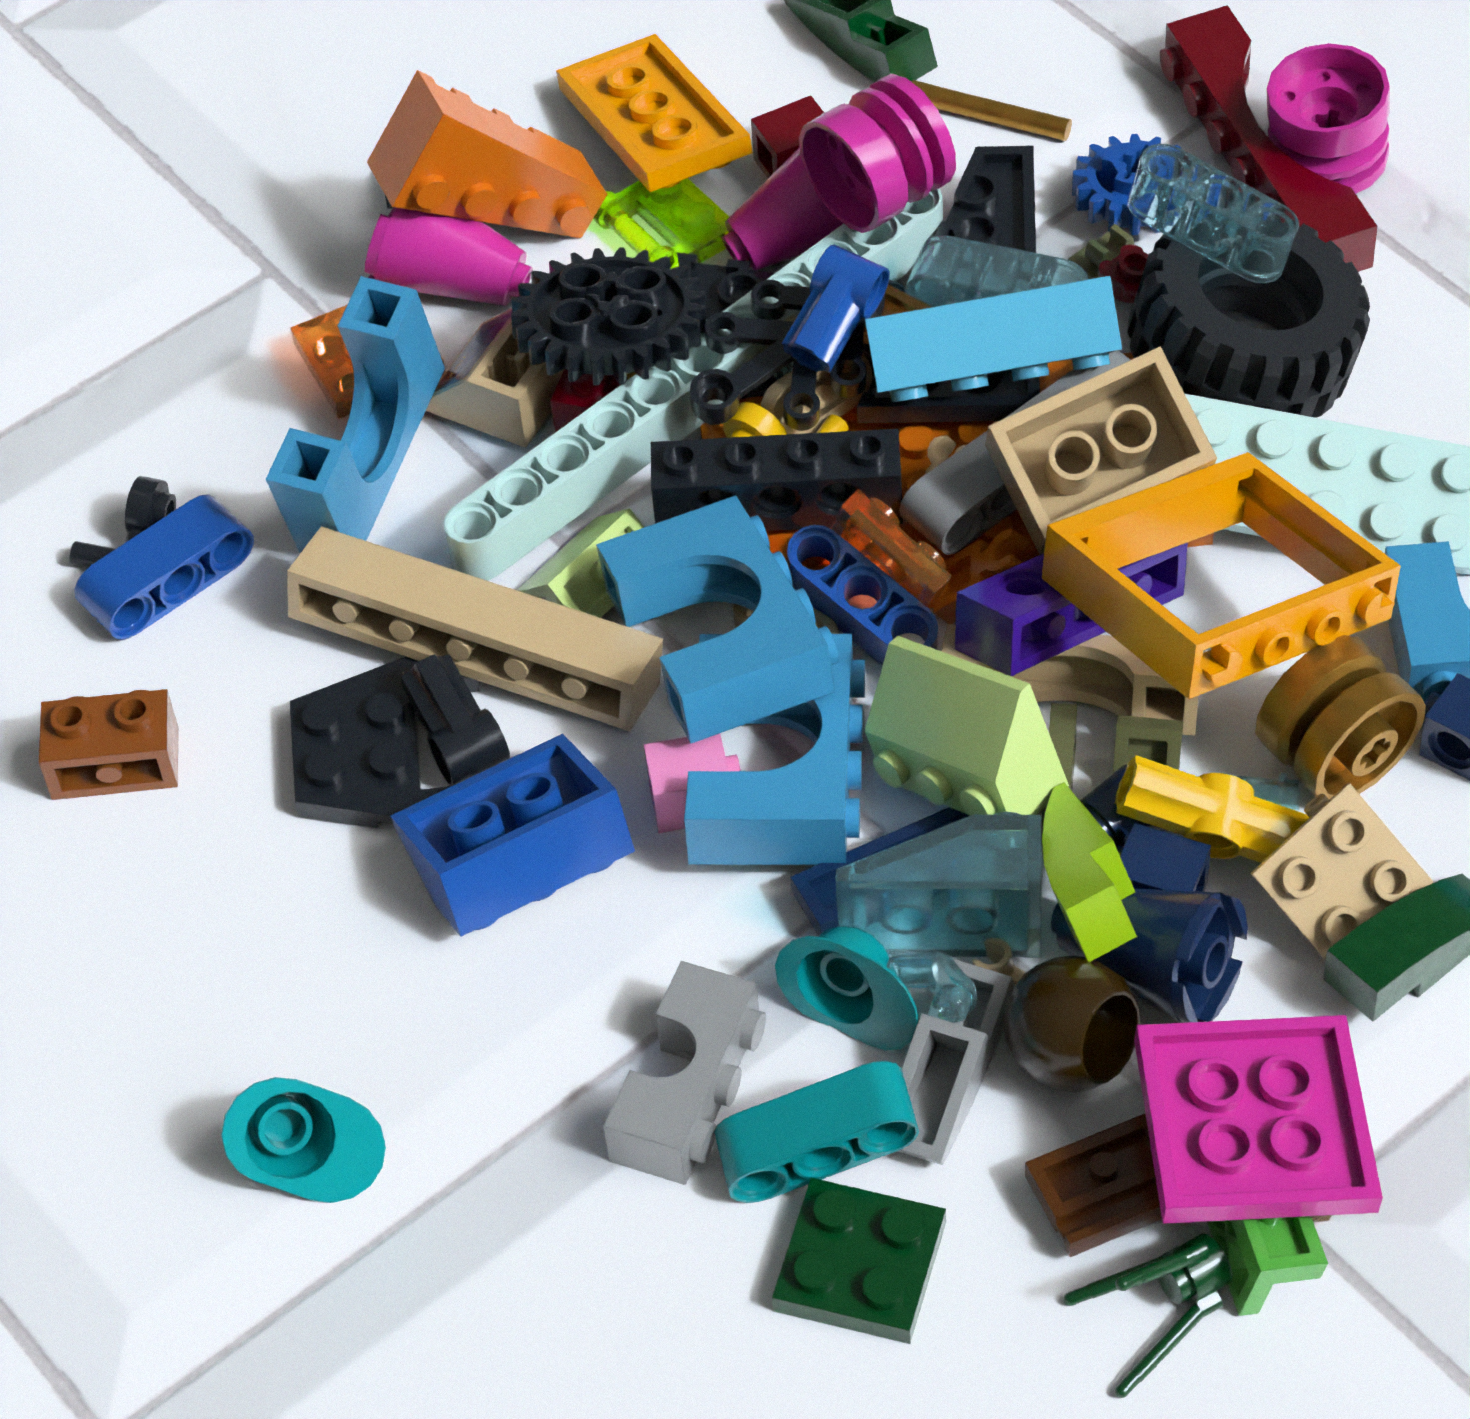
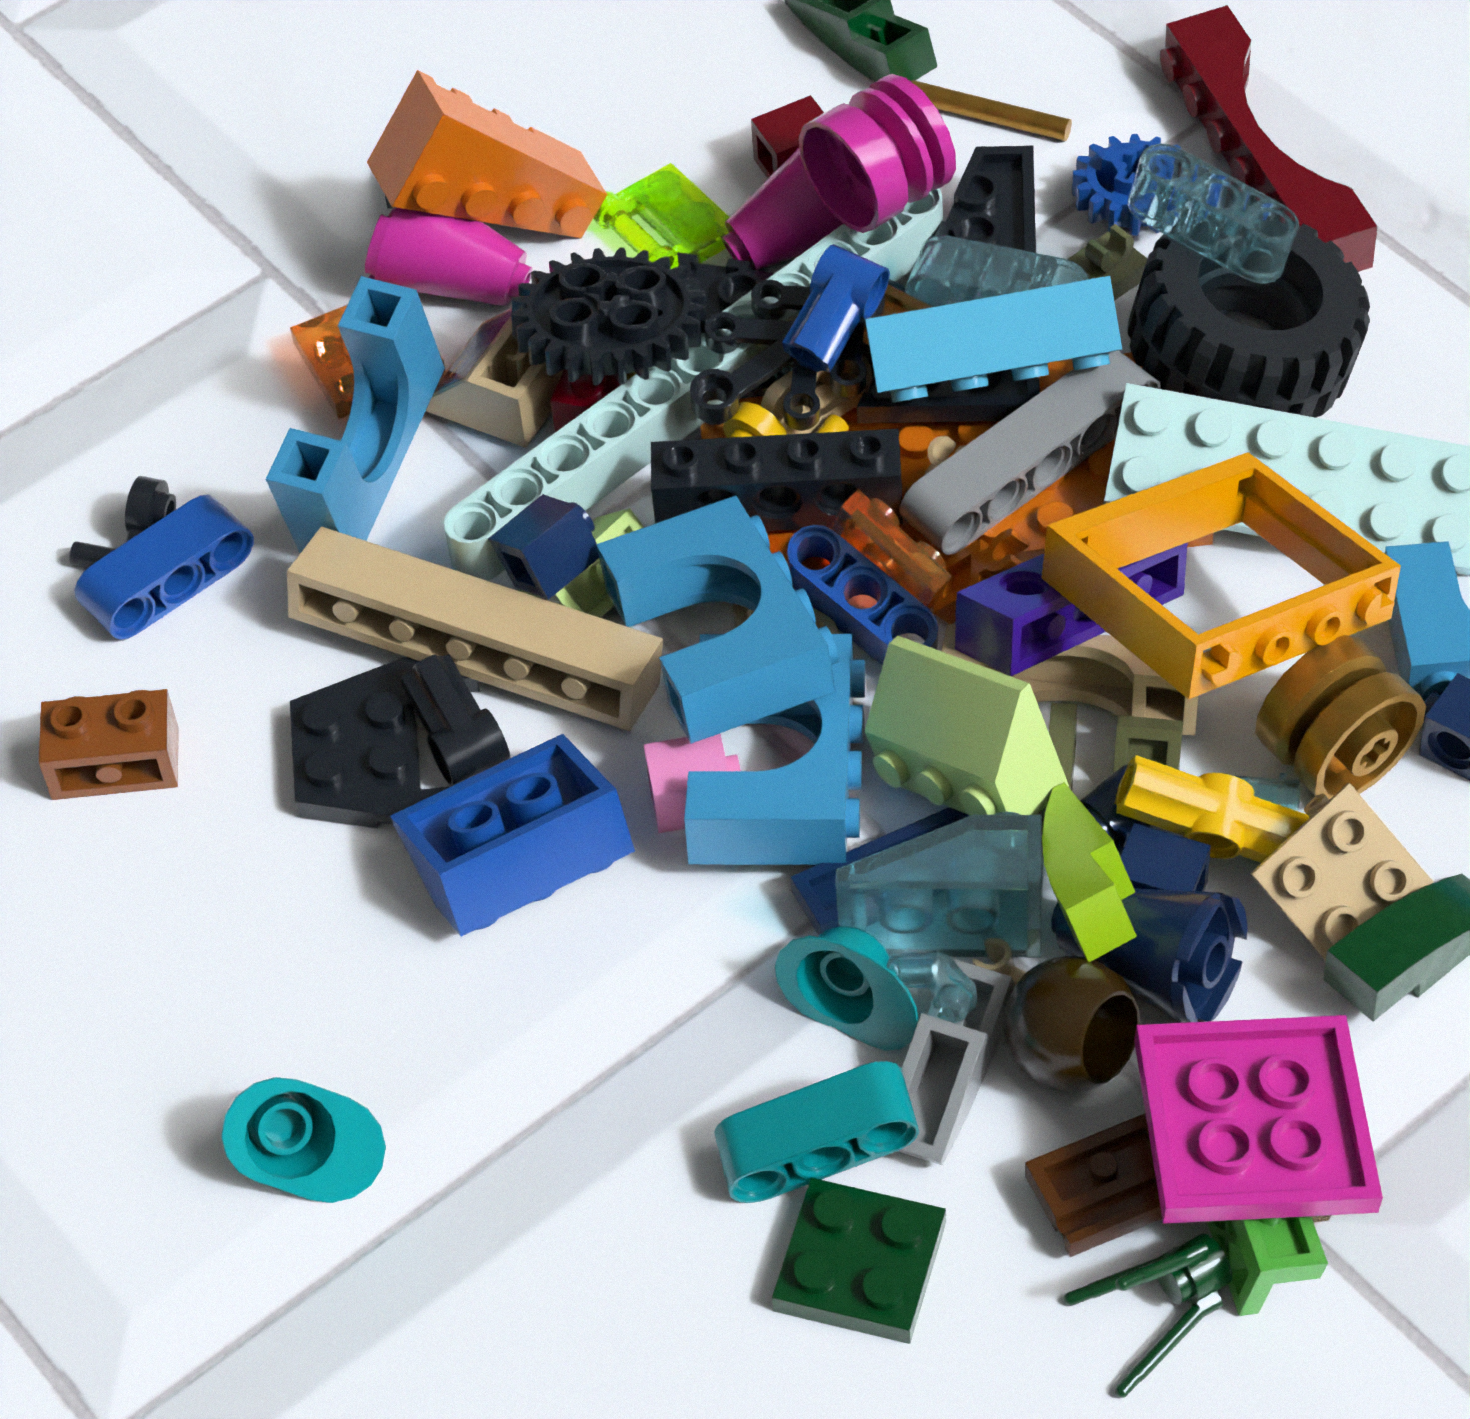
light orange plate [556,34,753,192] -> none
light grey arch [603,960,766,1185] -> none
tan brick [985,346,1217,555] -> none
dark red plate [1098,244,1148,304] -> none
dark pink wheel [1266,43,1390,194] -> none
none -> dark blue brick [488,494,599,600]

